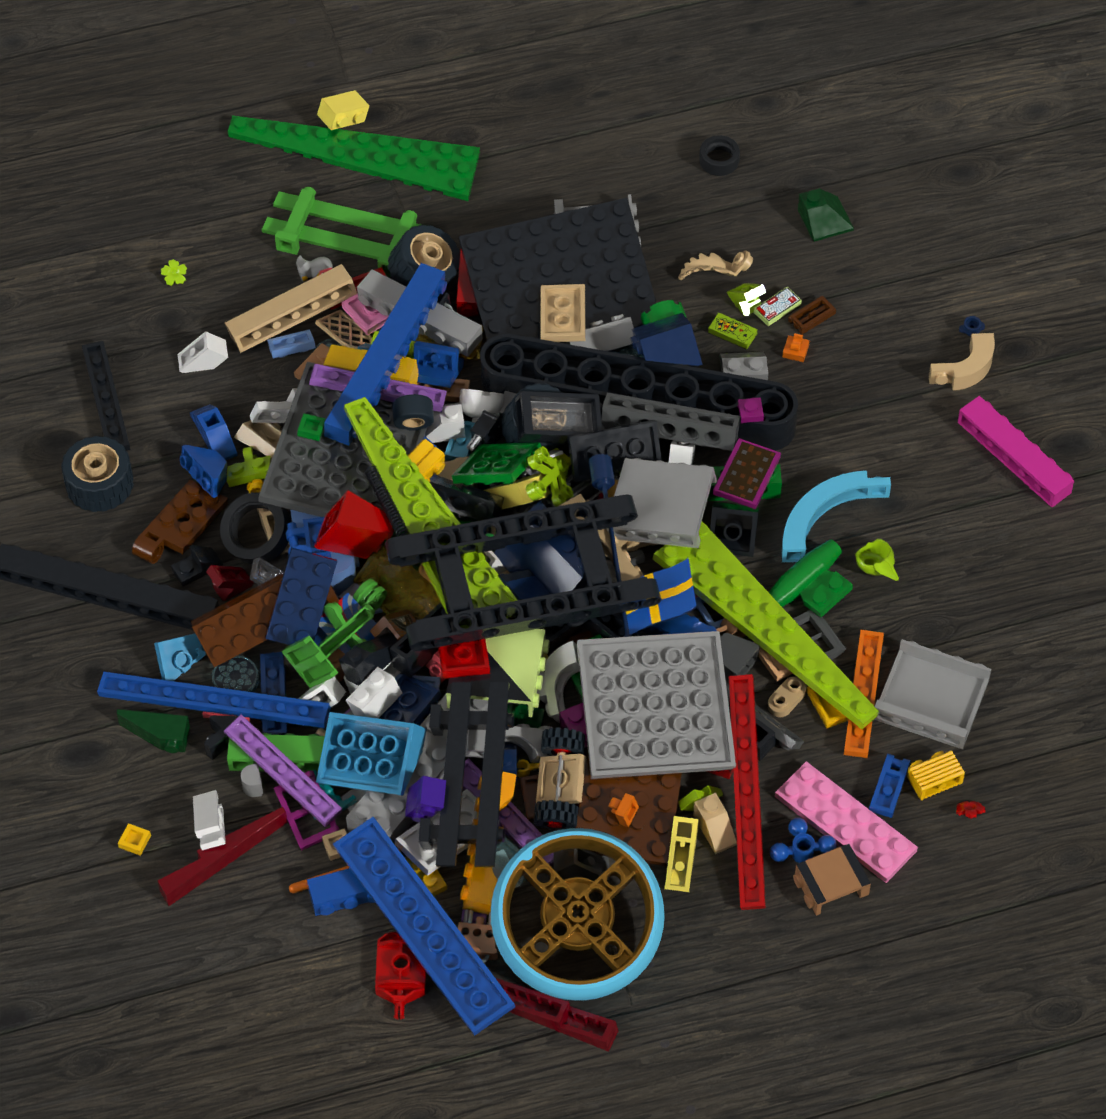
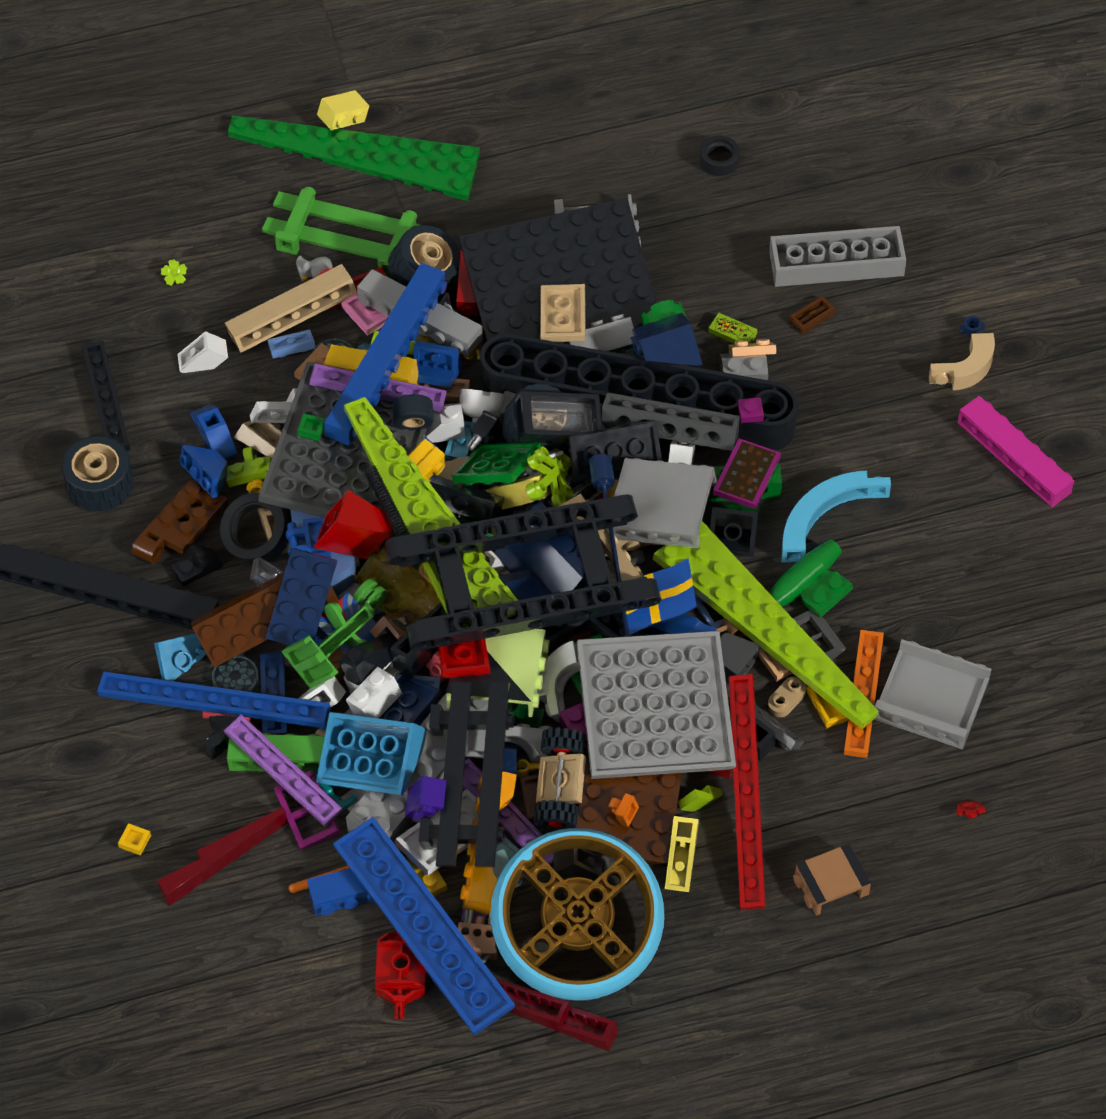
dark green slope [117,709,190,753] -> none
white piece [193,790,225,850] -> none
dark red slope [206,565,254,601] -> none
light grey brick [241,764,263,797] -> none
tan window [315,309,372,349] -> none
tan plate [322,828,347,861] -> none
tan plant [678,250,753,280] -> none
tan slope [693,793,737,854] -> none
lime slope [727,283,766,316] -> none
tile [754,287,802,326] -> none
blue piece [770,818,837,863] -> none
bright pink plate [775,761,918,883] -> none
orange tile [782,333,810,362] -> none
dark green slope [798,188,854,242] -> none
lime piece [855,539,899,581] -> none
blue plate [869,754,911,818] -> none
yellow brick [907,750,965,800] -> none
none -> light nougat plate [728,339,776,356]
none -> light grey brick [769,226,906,287]

